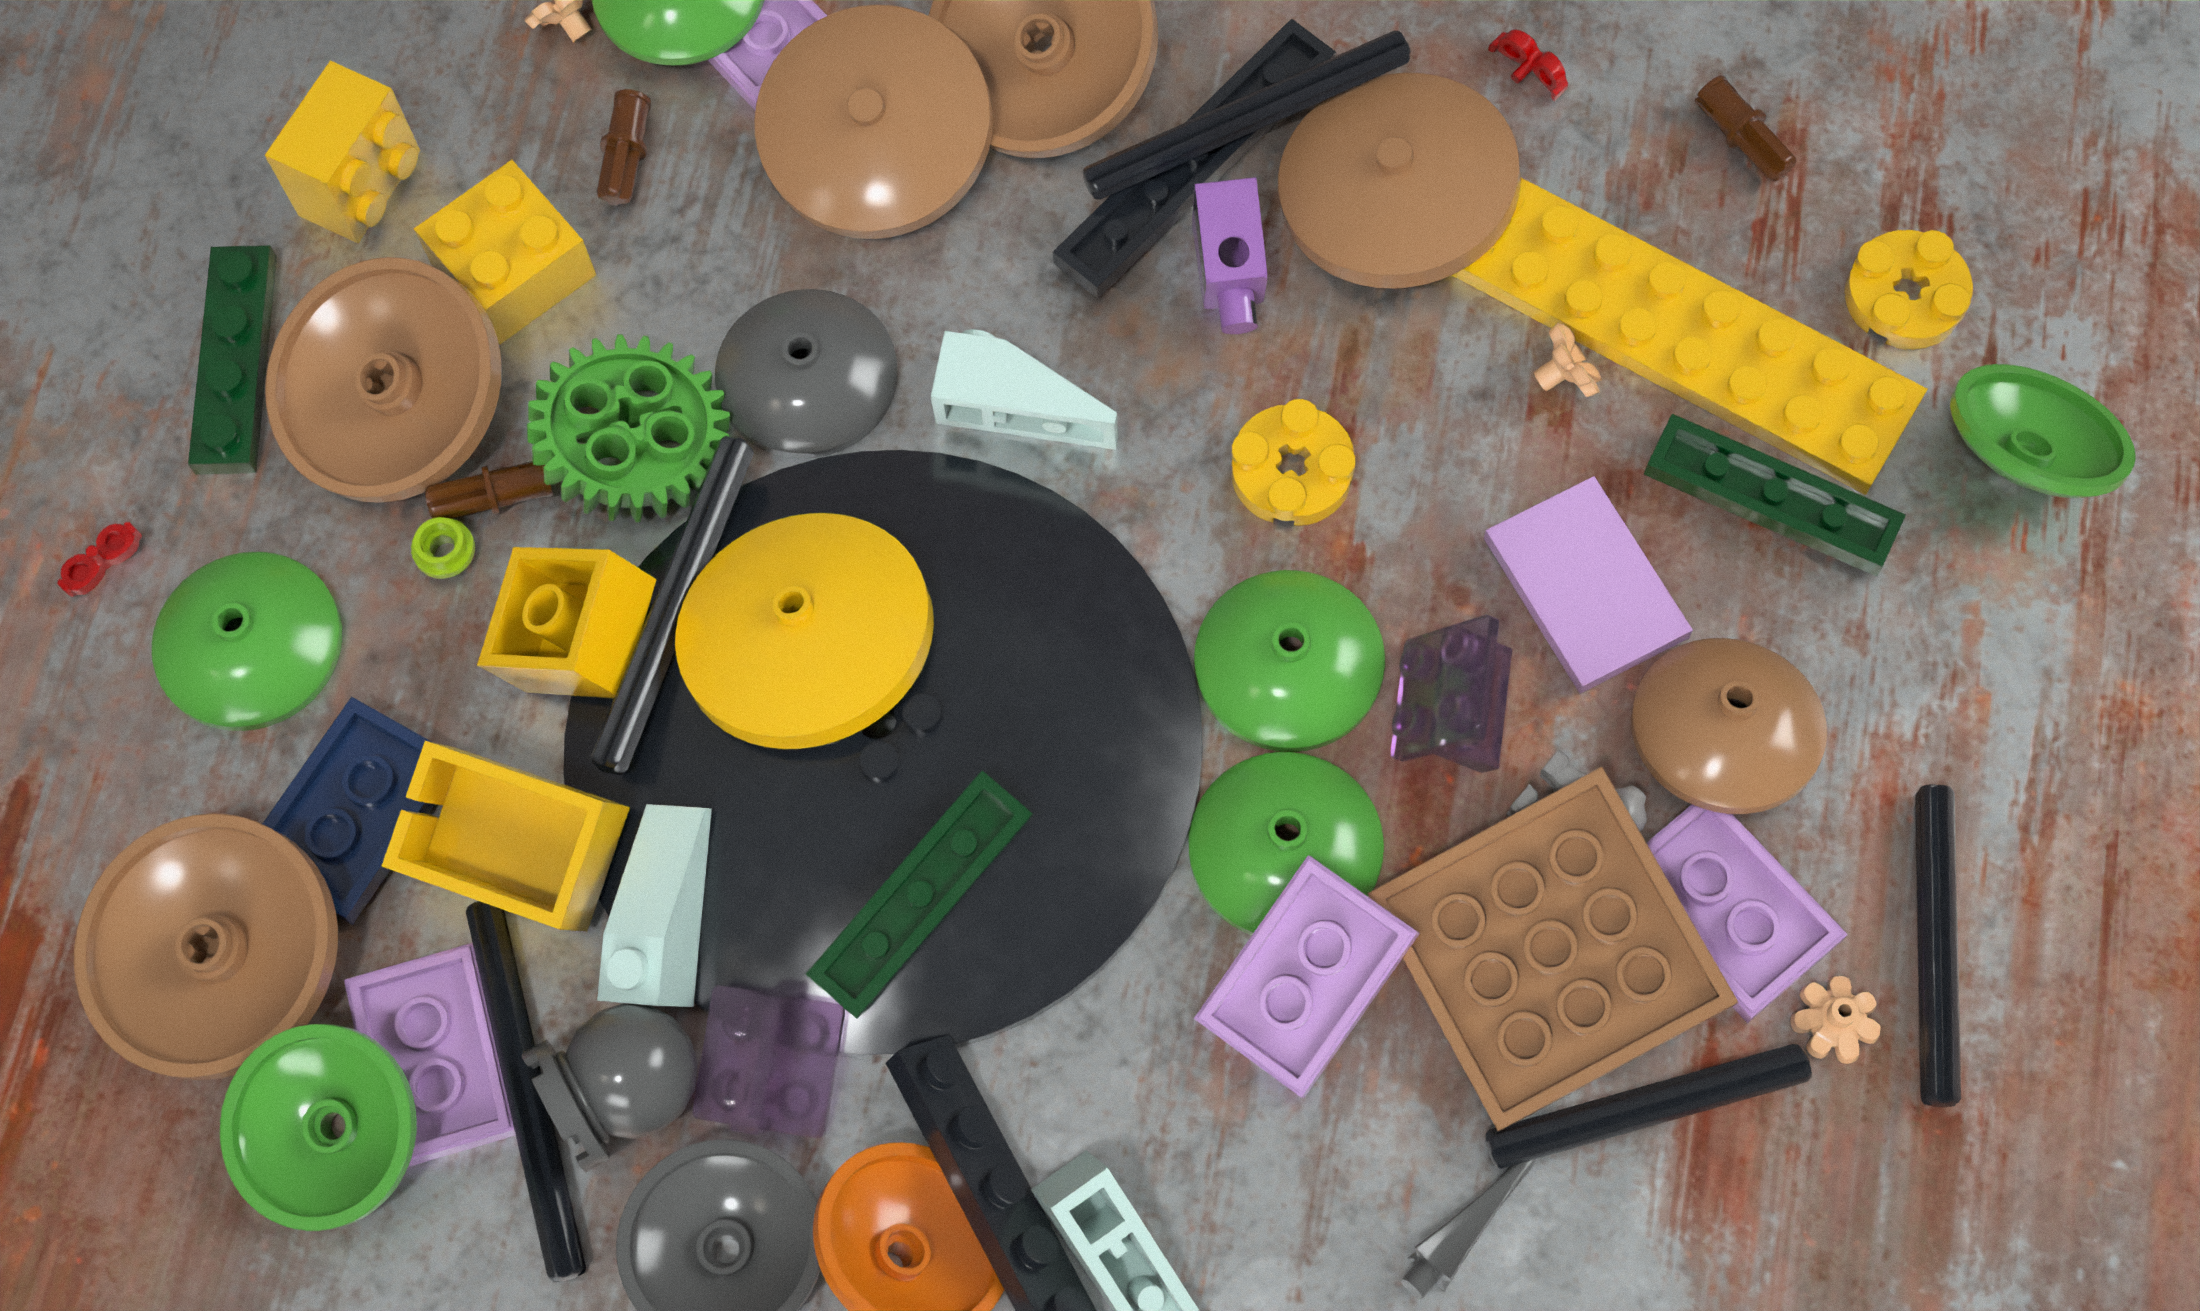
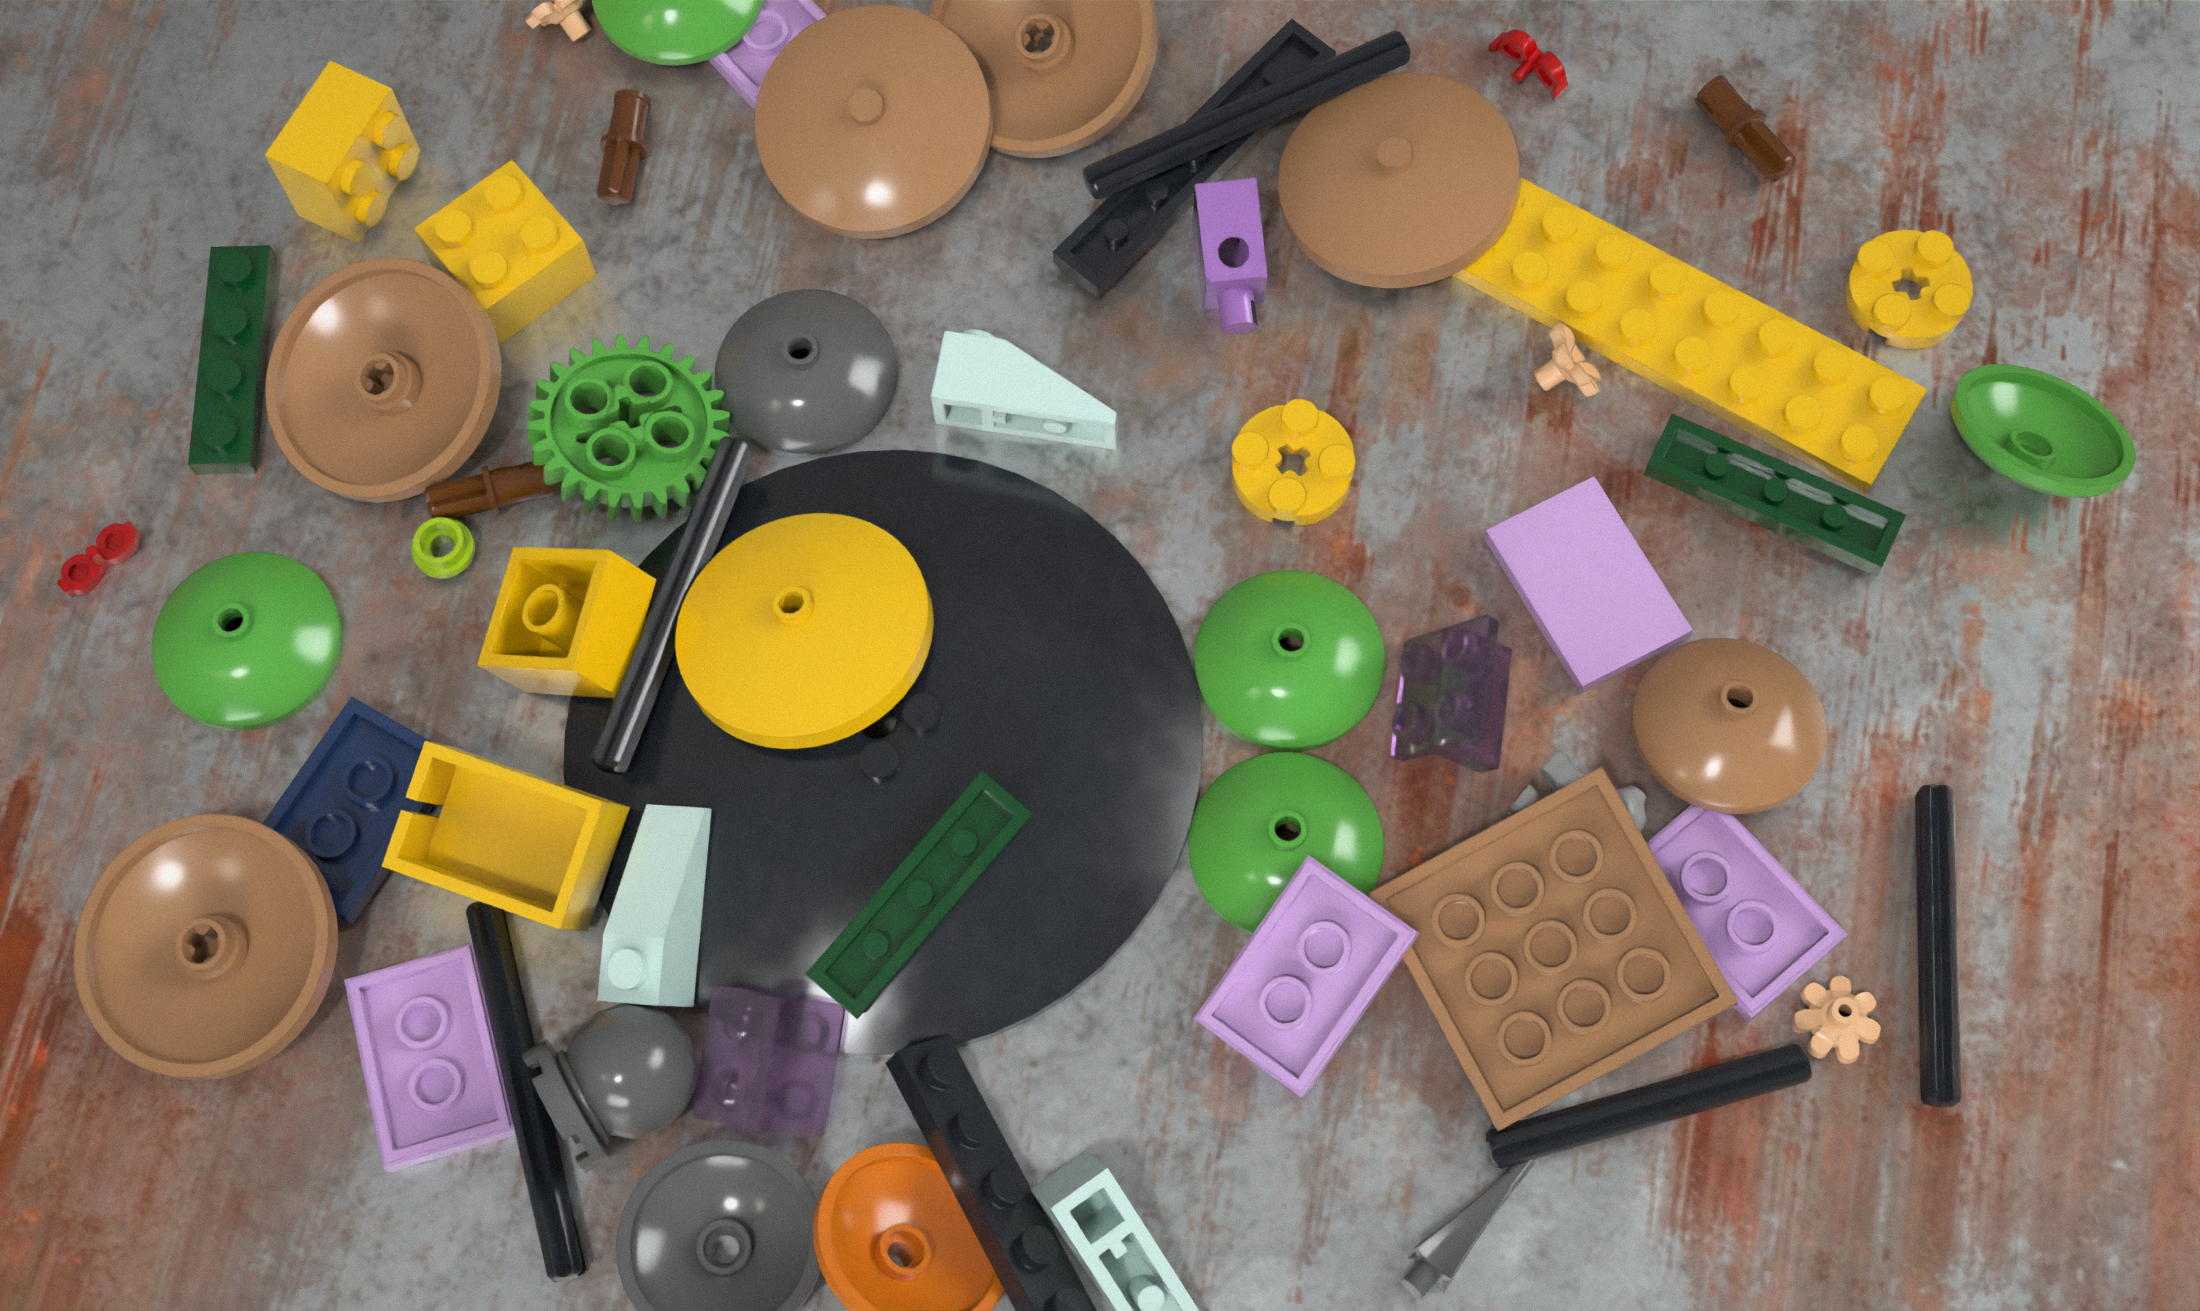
bright green dish [220,1024,417,1231] -> none

